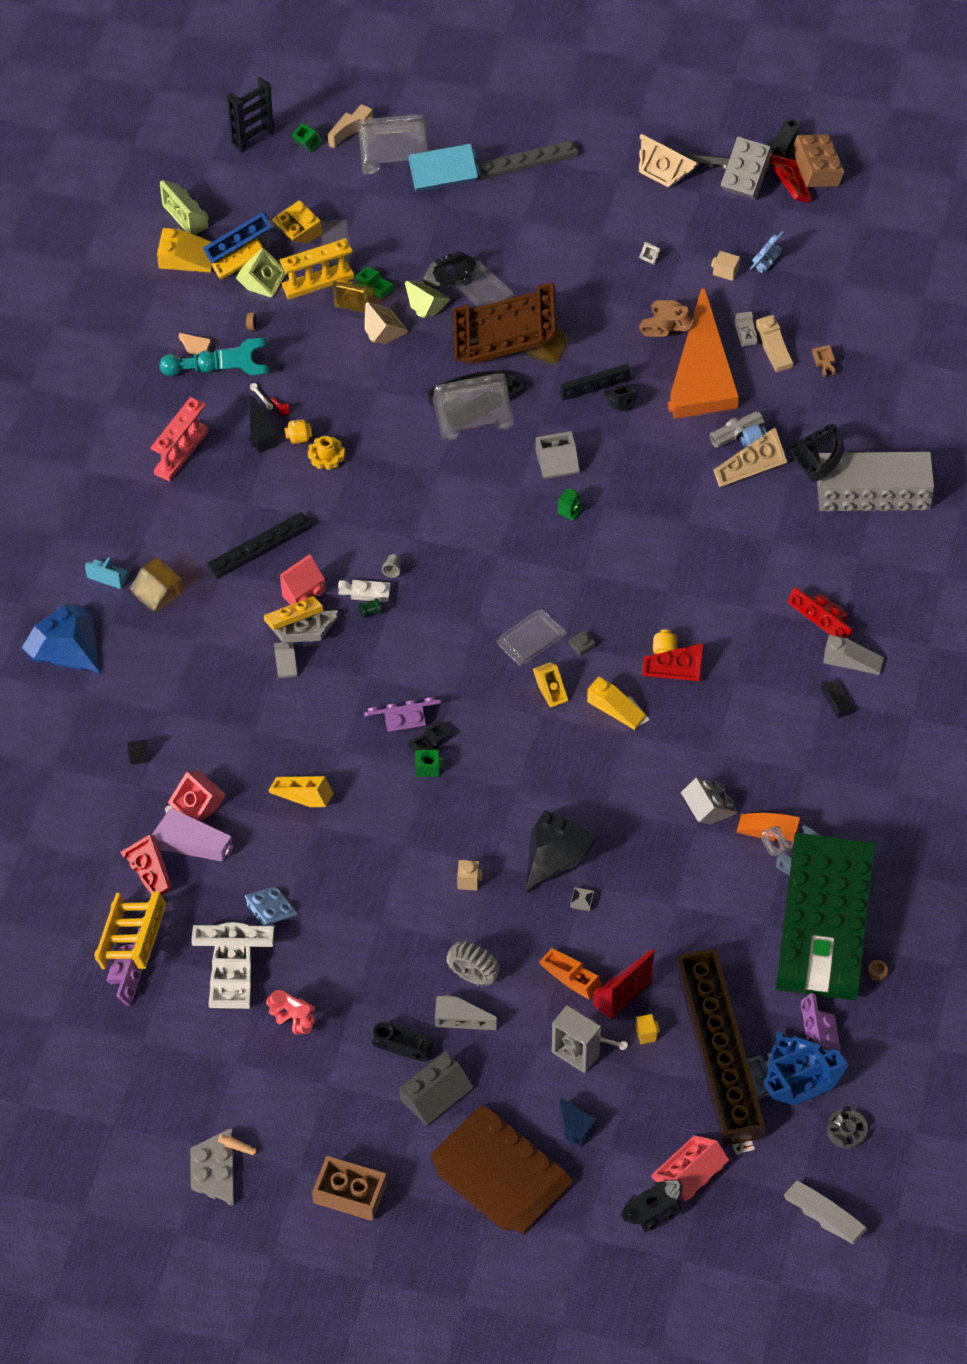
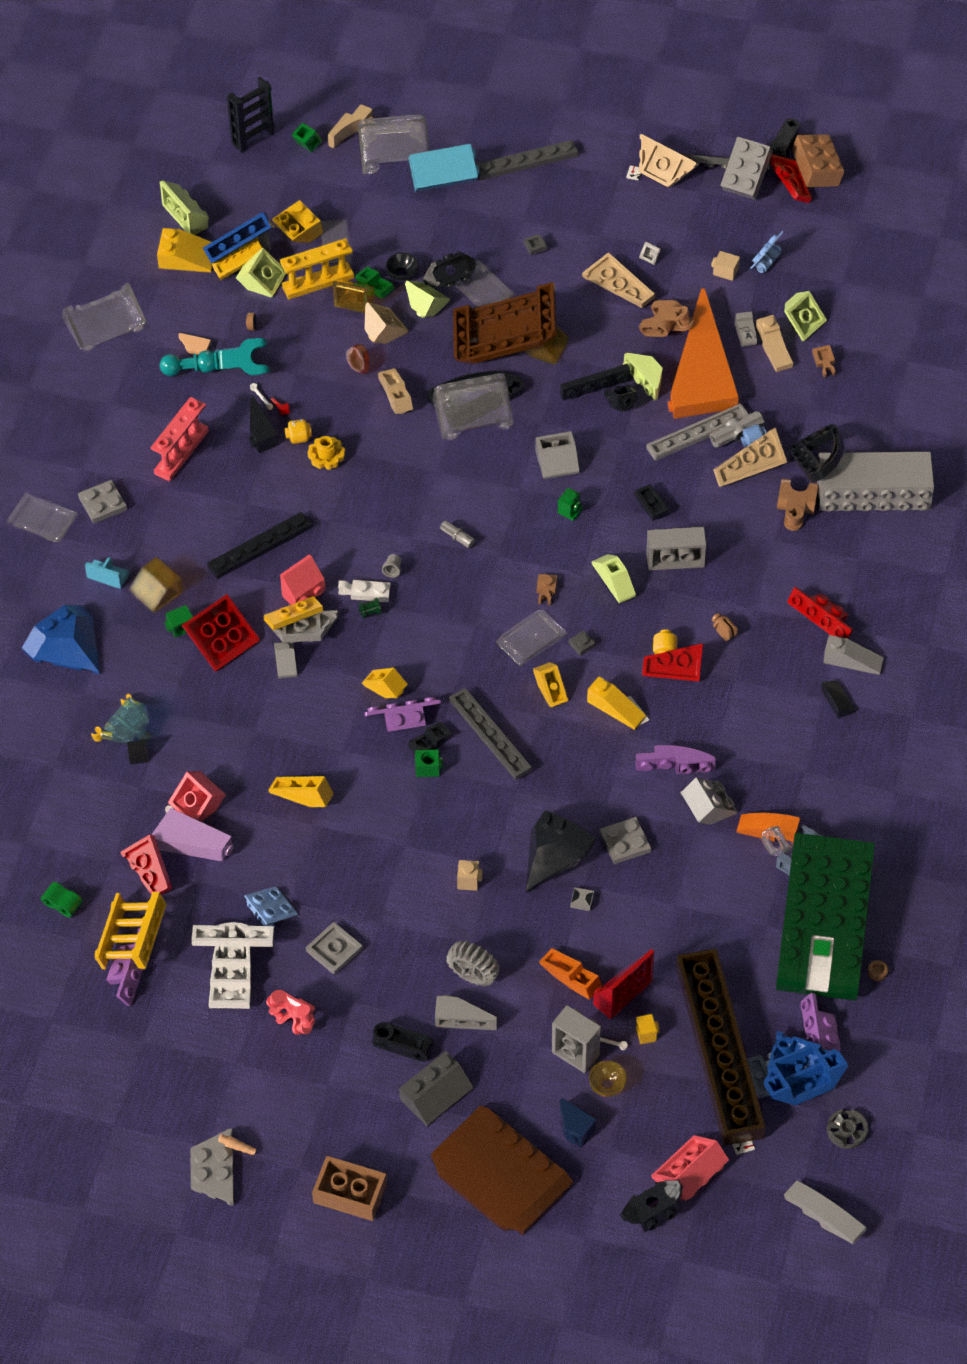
none -> clear piece [7,493,77,542]
none -> green axle [40,882,83,918]
none -> clear windscreen [61,283,147,352]
none -> light grey plate [78,480,127,524]
none -> clear light blue torso [91,694,153,743]
none -> green brick [164,605,193,638]
none -> red slope [182,594,260,672]
none -> light grey tile [306,922,363,975]
none -> clear red rock [346,344,370,374]
none -> yellow slope [362,668,408,699]
none -> tan slope [378,368,413,414]
none -> black piece [386,253,418,281]
none -> light grey axle [440,521,475,549]
none -> dark grey plate [449,688,532,781]
none -> dark grey plate [524,234,547,255]
none -> medium nougat plate [536,574,557,605]
none -> tan wing [582,252,655,308]
none -> clear yellow piece [589,1061,626,1097]
none -> yellowish green slope [592,554,636,604]
none -> light grey plate [599,817,651,864]
none -> yellowish green slope [623,353,663,400]
none -> white sticker [626,166,641,180]
none -> black plate [634,484,669,521]
none -> medium lavender slope [635,745,716,774]
none -> light grey tile [646,403,749,461]
none -> light grey brick [646,527,706,571]
none -> medium nougat arm [711,613,738,641]
none -> medium nougat piece [777,478,818,531]
none -> yellowish green slope [784,291,827,341]

